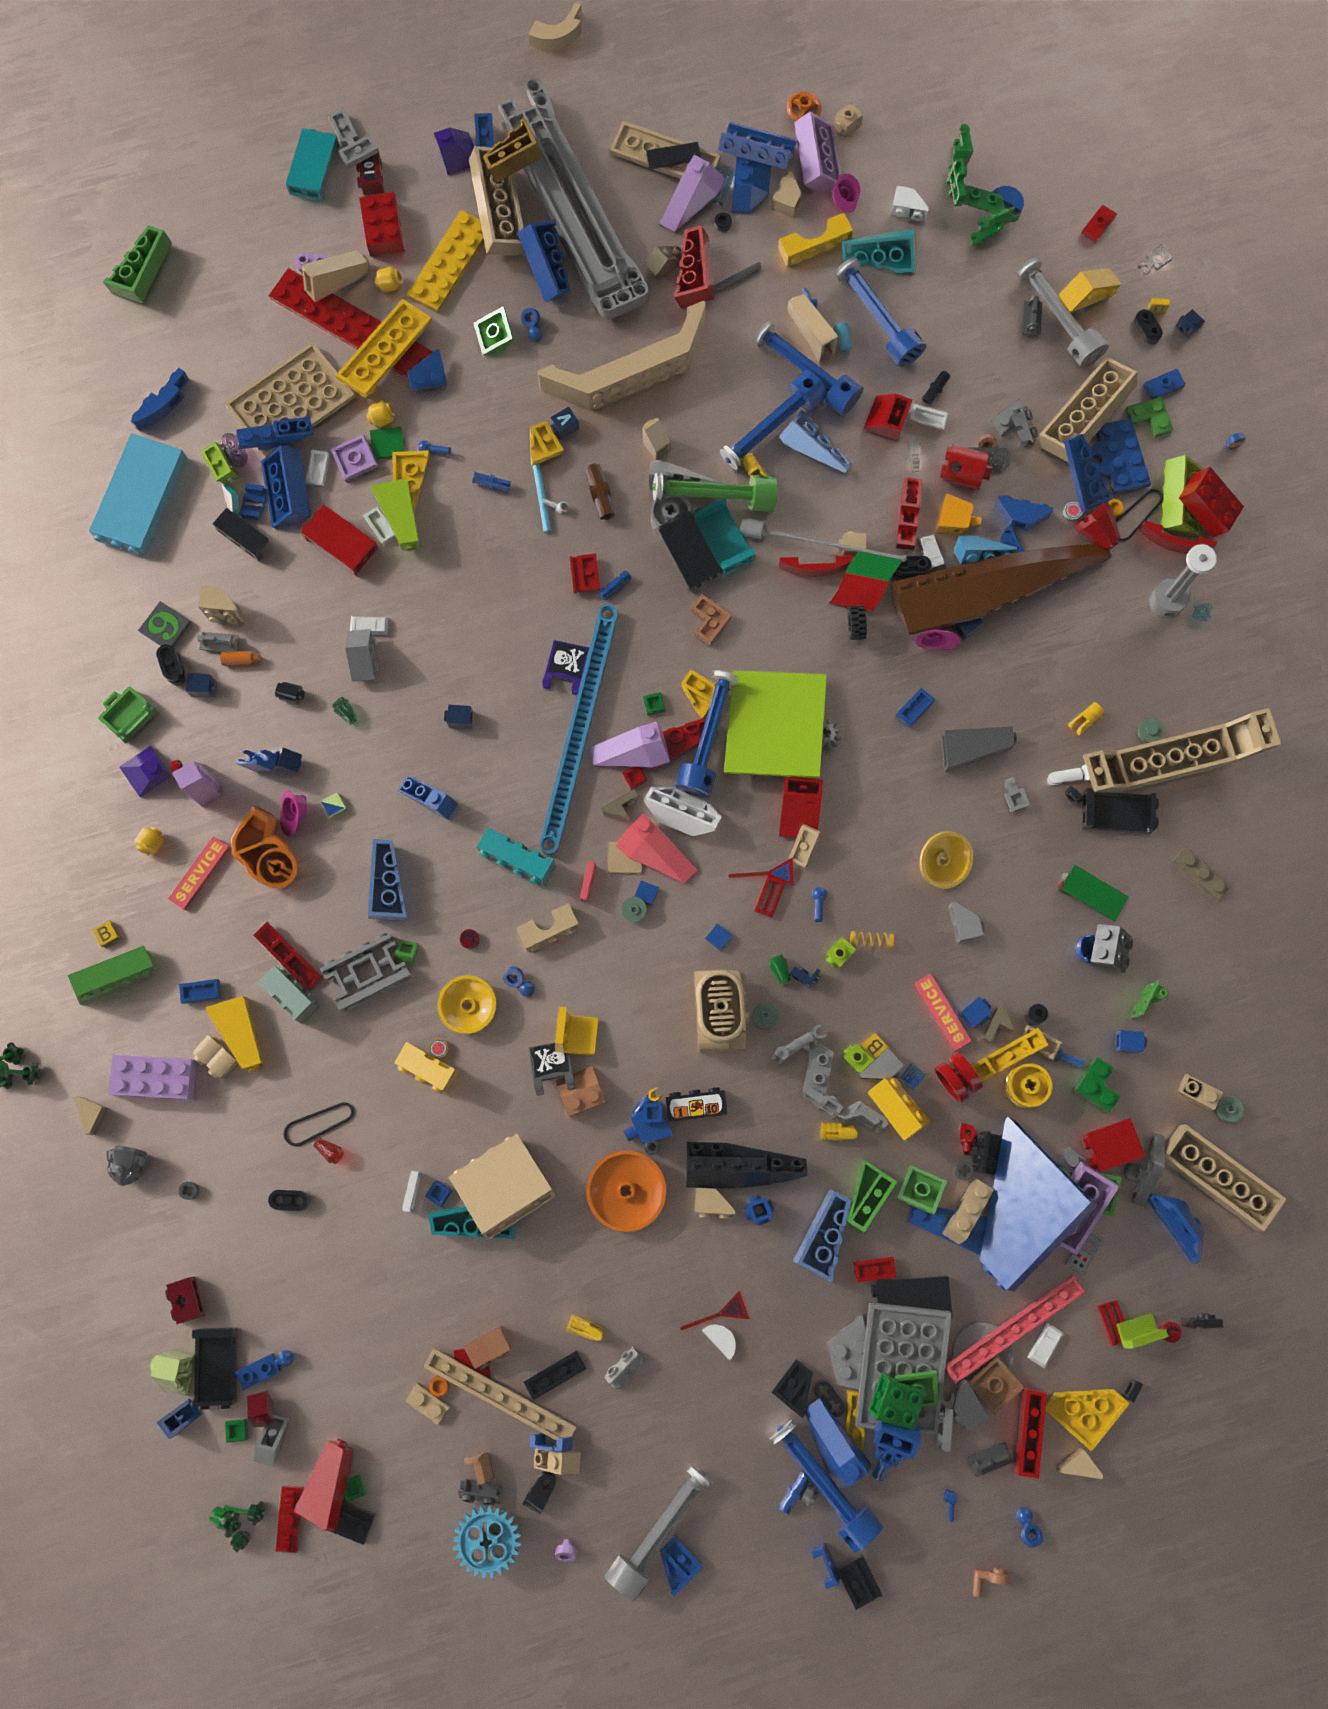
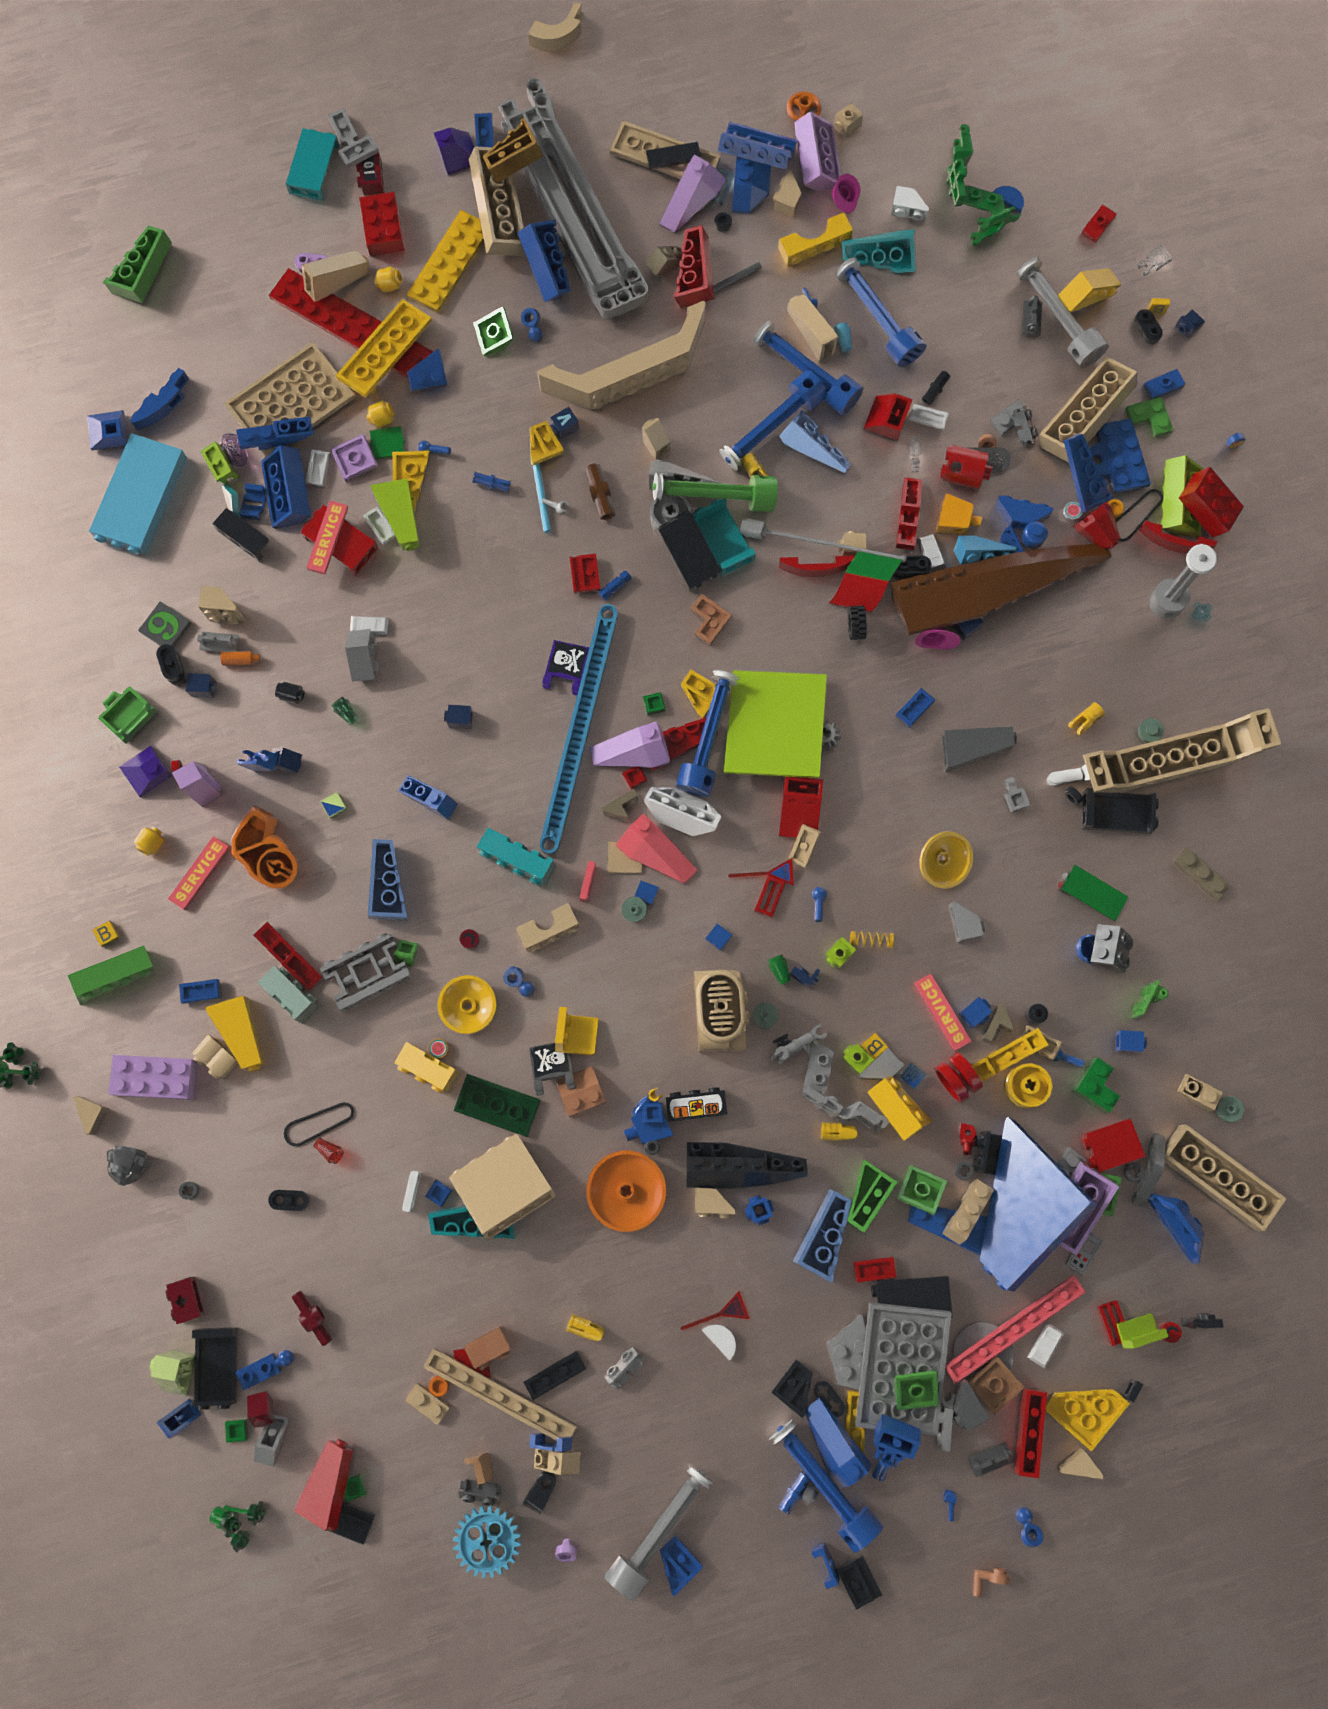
red plate [275,1485,304,1553] -> none
dark pink piece [280,791,308,836] -> none
green bracket [868,1372,926,1430] -> none
none -> blue slope [87,410,127,450]
none -> dark red axle [292,1291,332,1346]
none -> coral tile [306,501,348,575]
none -> dark green tile [453,1074,541,1137]
none -> black bush [772,1033,792,1049]
none -> blue head [1022,521,1048,549]

